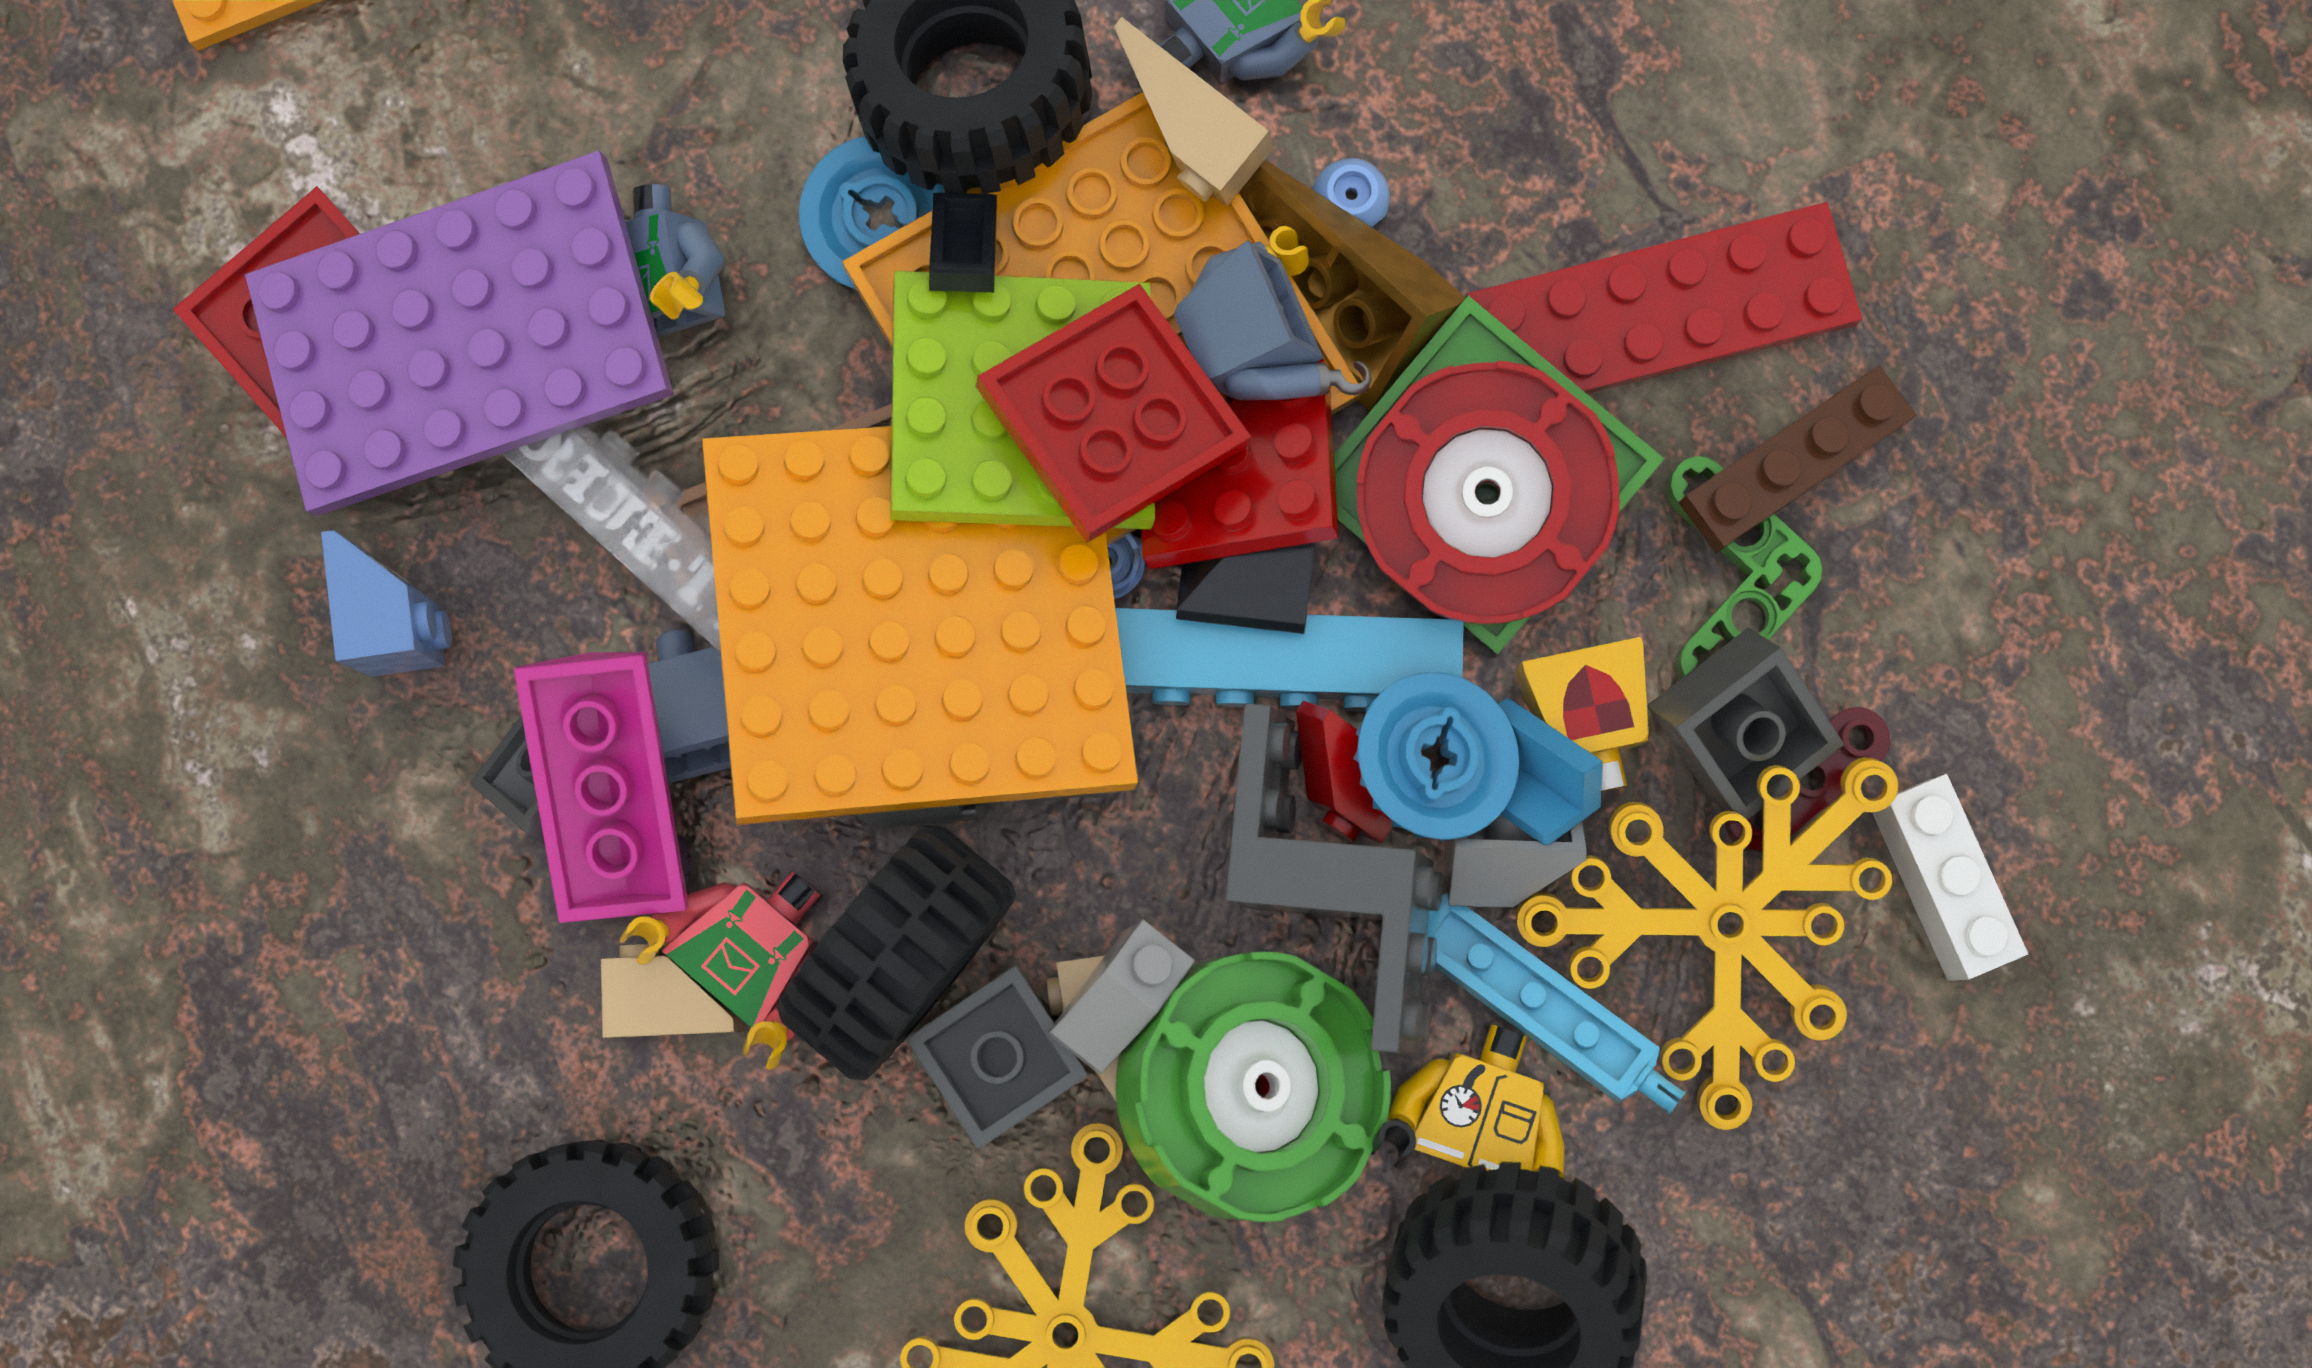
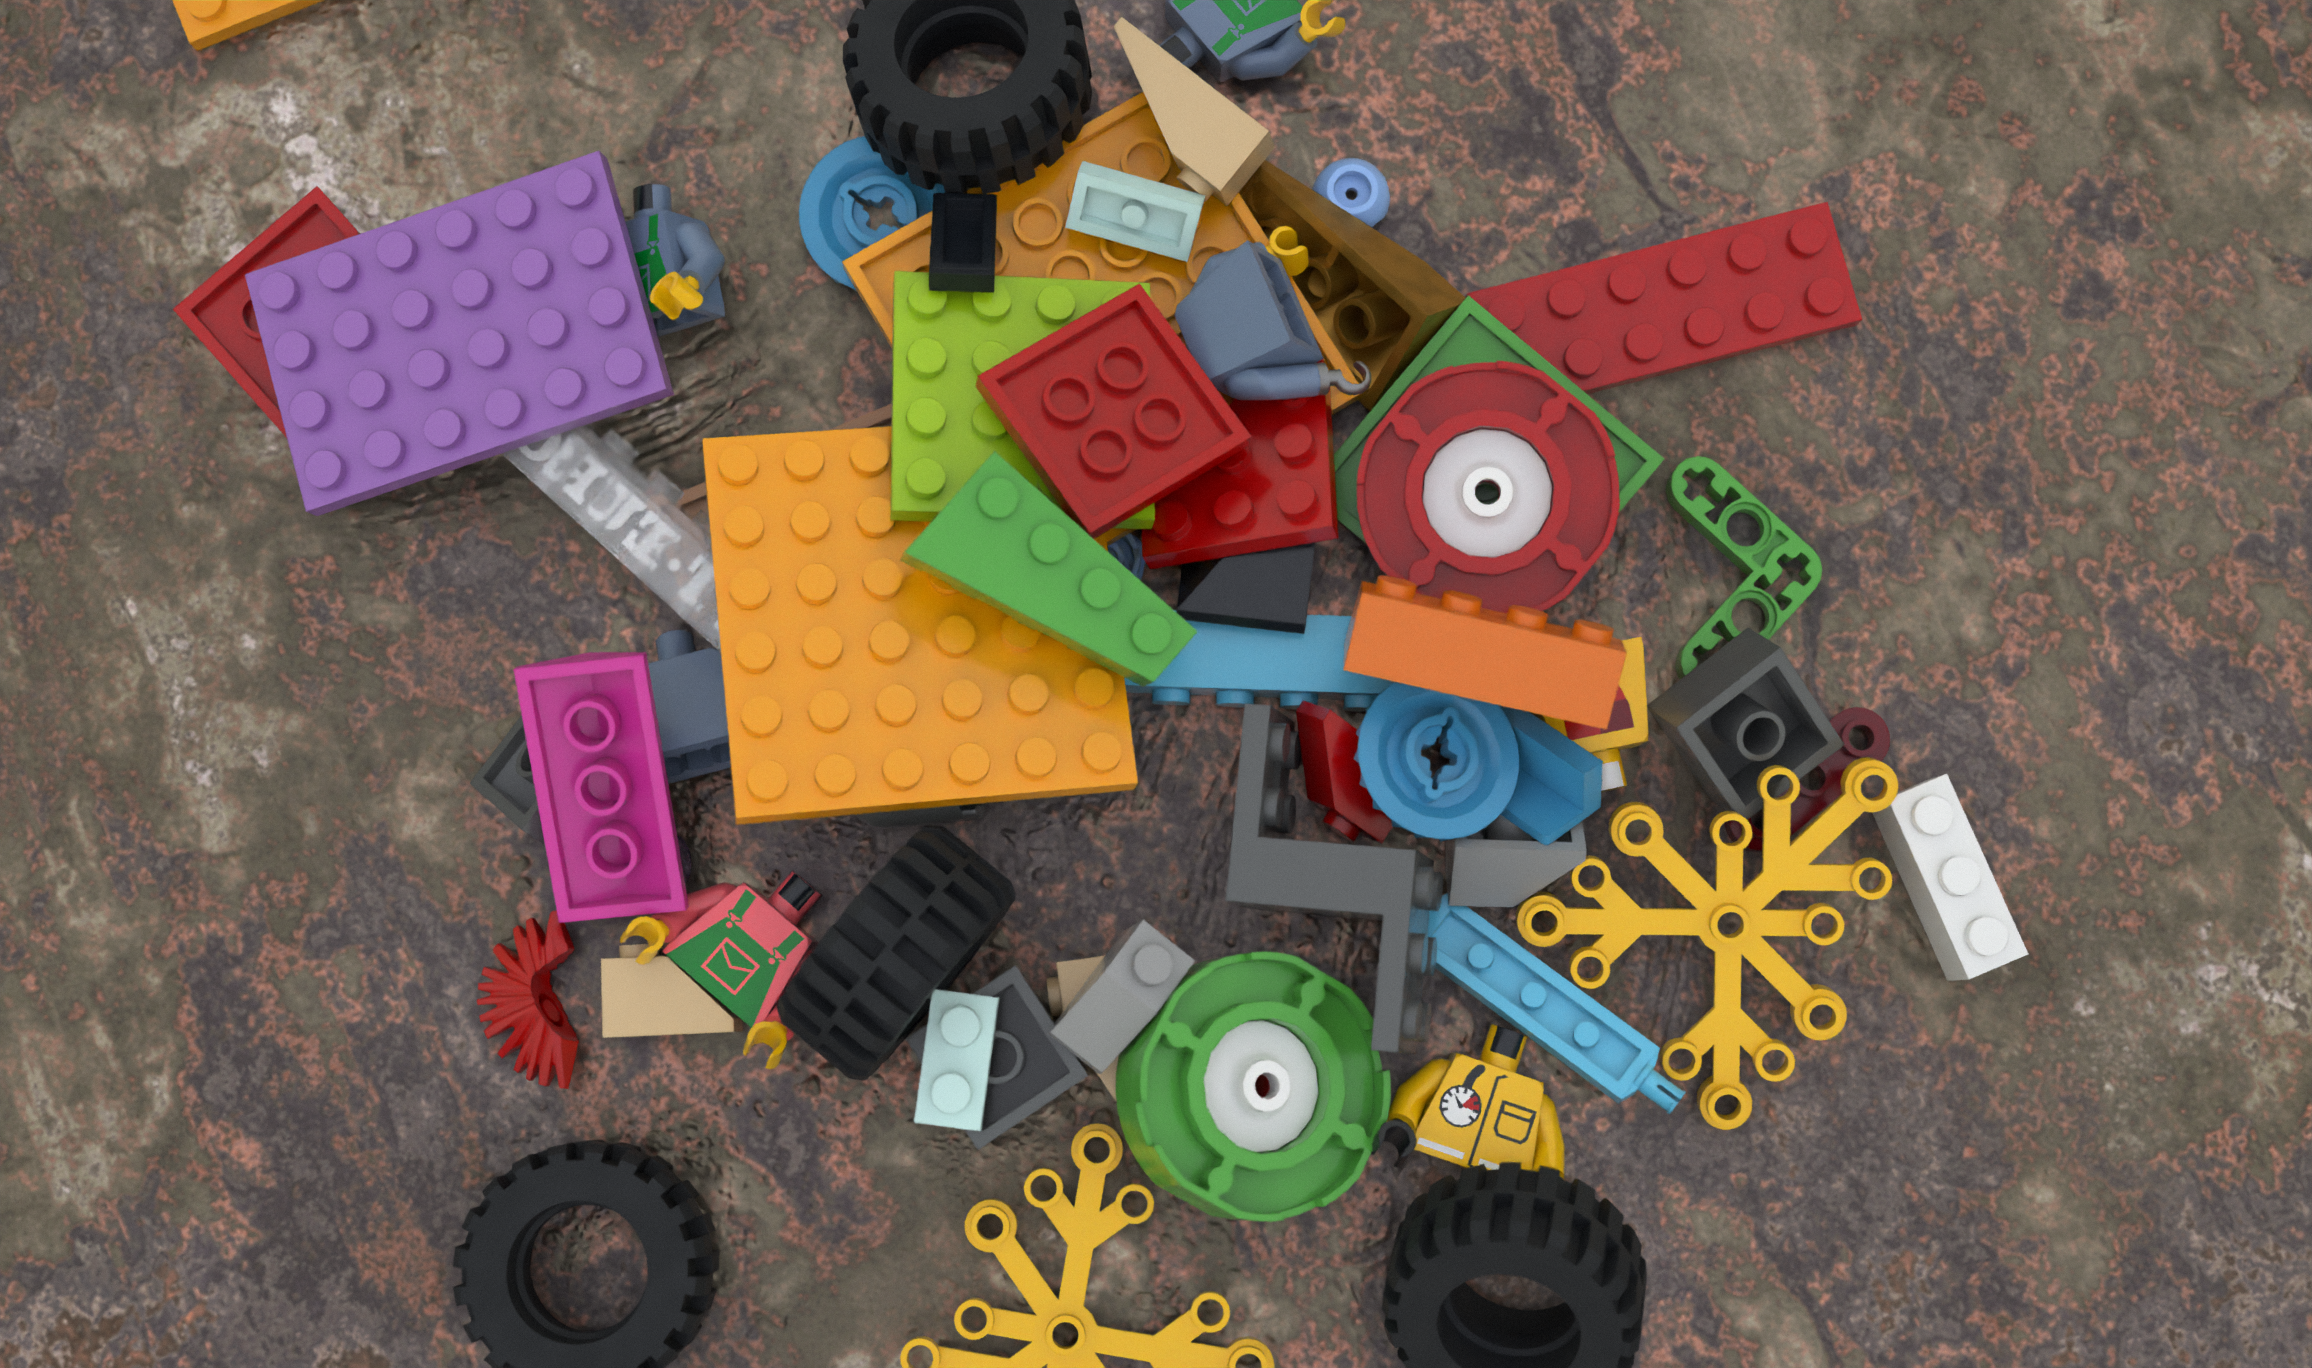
medium blue slope [321,530,452,677] -> none
reddish brown plate [1679,365,1917,554] -> none
none -> red hair [477,910,579,1089]
none -> bright green wedge [901,451,1198,687]
none -> light aqua plate [914,989,1000,1131]
none -> light aqua plate [1065,161,1206,262]
none -> orange slope [1343,576,1627,730]

